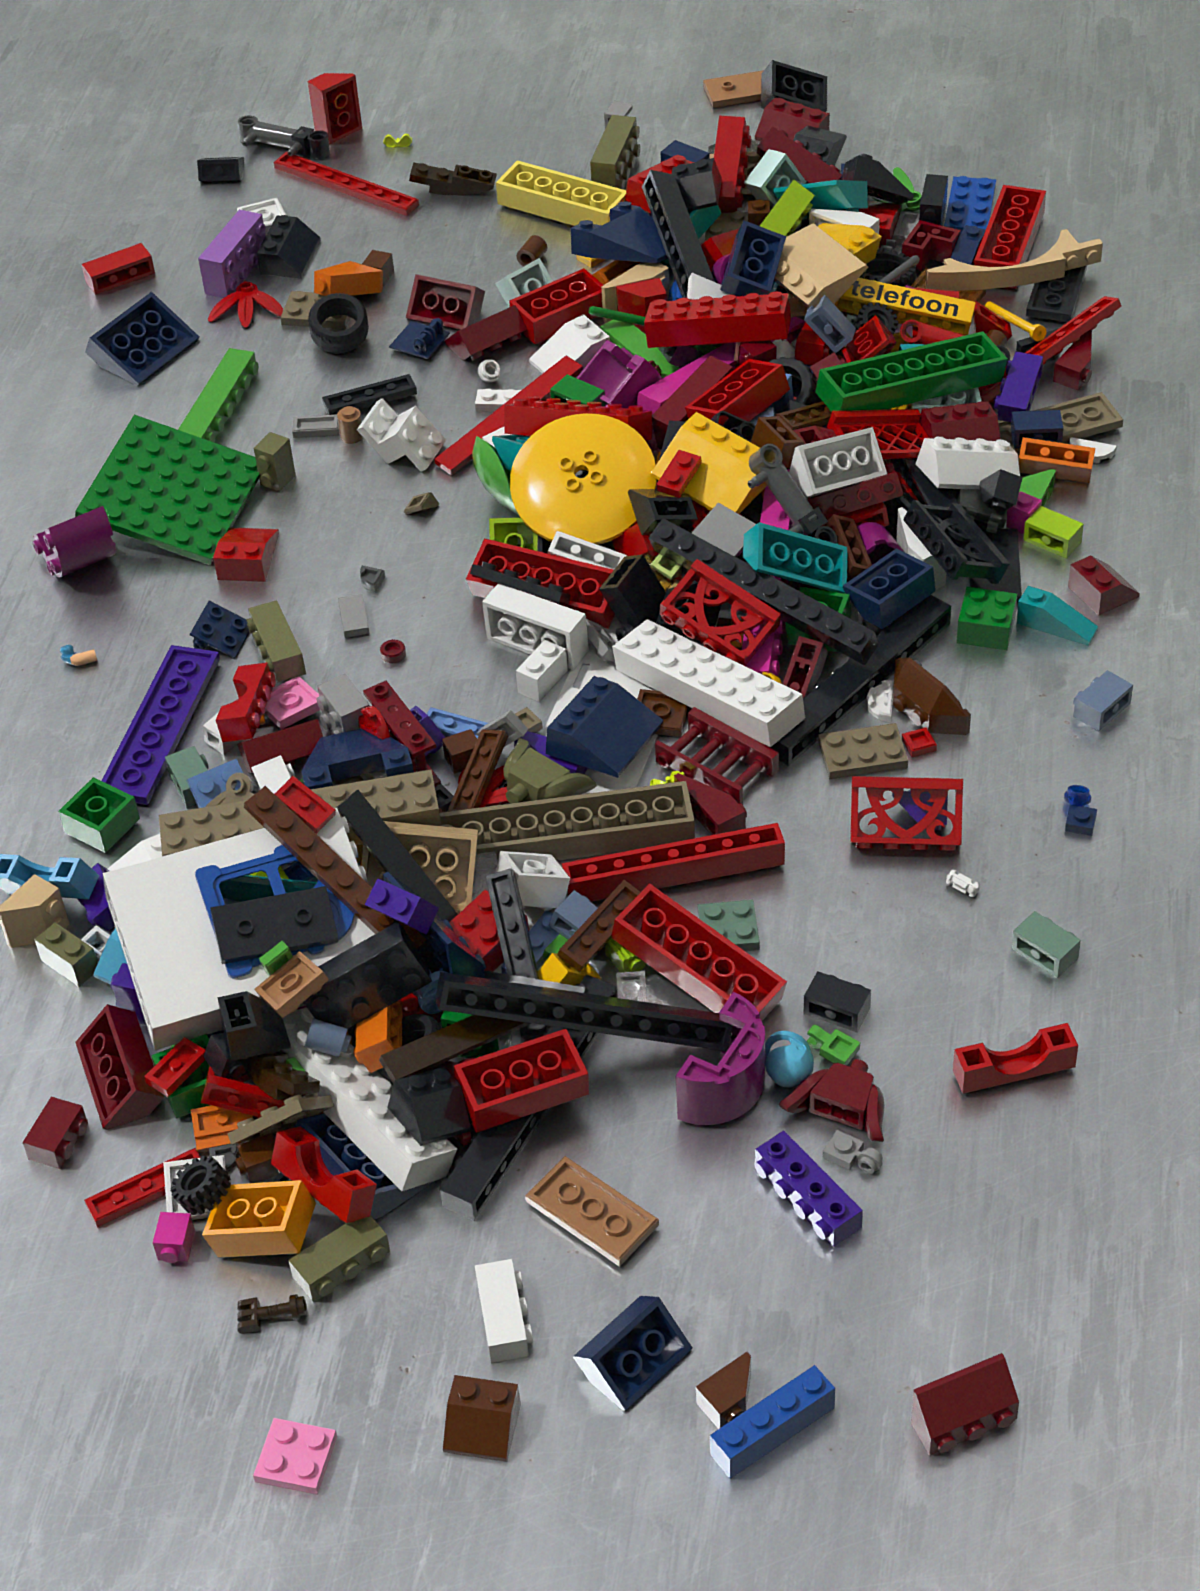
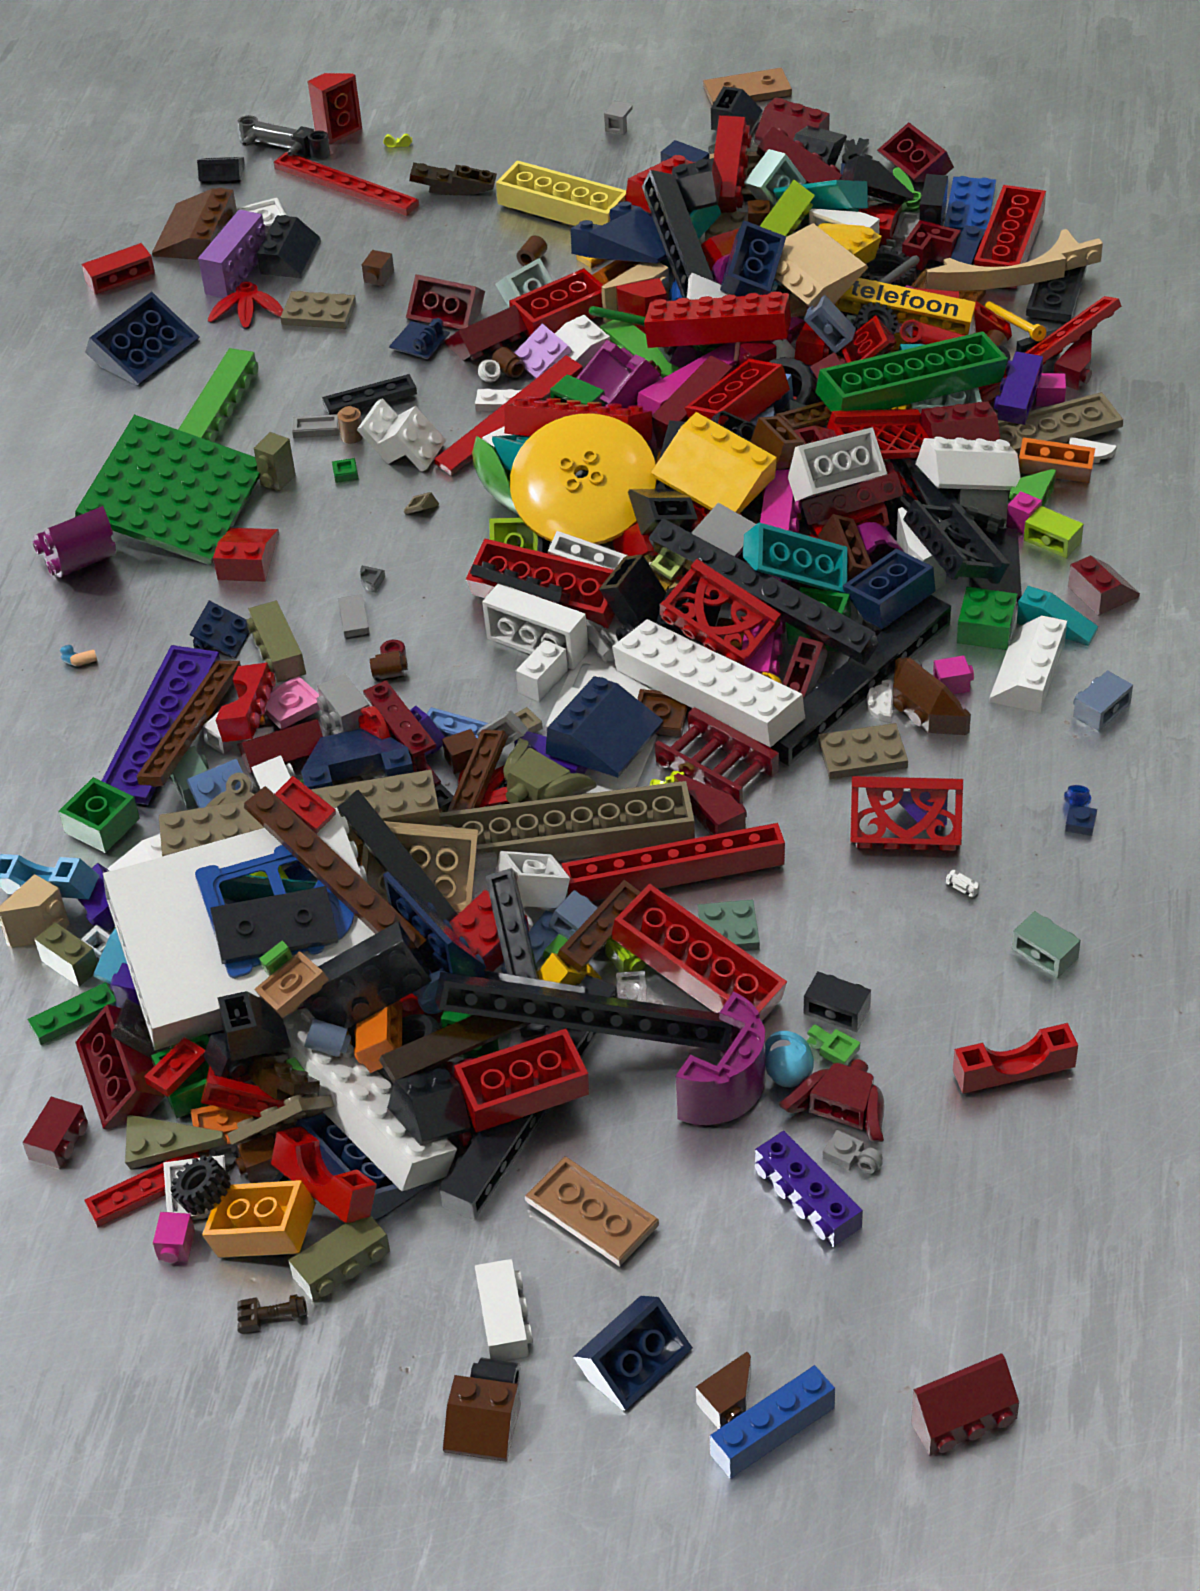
bright pink plate [253,1418,337,1495] -> none
black tyre [308,293,369,354] -> none
orange slope [314,261,383,296] -> none
dark purple brick [365,878,439,934] -> none
olive brick [590,115,640,190] -> none
red plate [656,450,702,498] -> none
dark grey piece [748,444,837,544] -> none
black slope [761,60,827,112] -> none
red tile [902,727,937,758] -> none
black slope [979,469,1023,511] -> none
dark blue brick [1010,410,1064,449] -> none
none -> green plate [27,982,116,1045]
none -> clear smoke tile [111,999,170,1059]
none -> olive wing [125,1115,227,1169]
none -> reddish brown plate [136,660,241,787]
none -> reddish brown slope [152,188,237,260]
none -> green tile [332,458,359,483]
none -> reddish brown brick [370,651,408,680]
none -> black brick [470,1357,520,1384]
none -> reddish brown brick [492,347,525,378]
none -> lavender plate [515,324,572,379]
none -> black slope [711,86,763,135]
none -> black piece [842,138,869,163]
none -> dark red slope [877,122,954,182]
none -> dark pink brick [933,655,974,694]
none -> white slope [989,616,1067,713]
none -> dark pink brick [1035,373,1066,407]

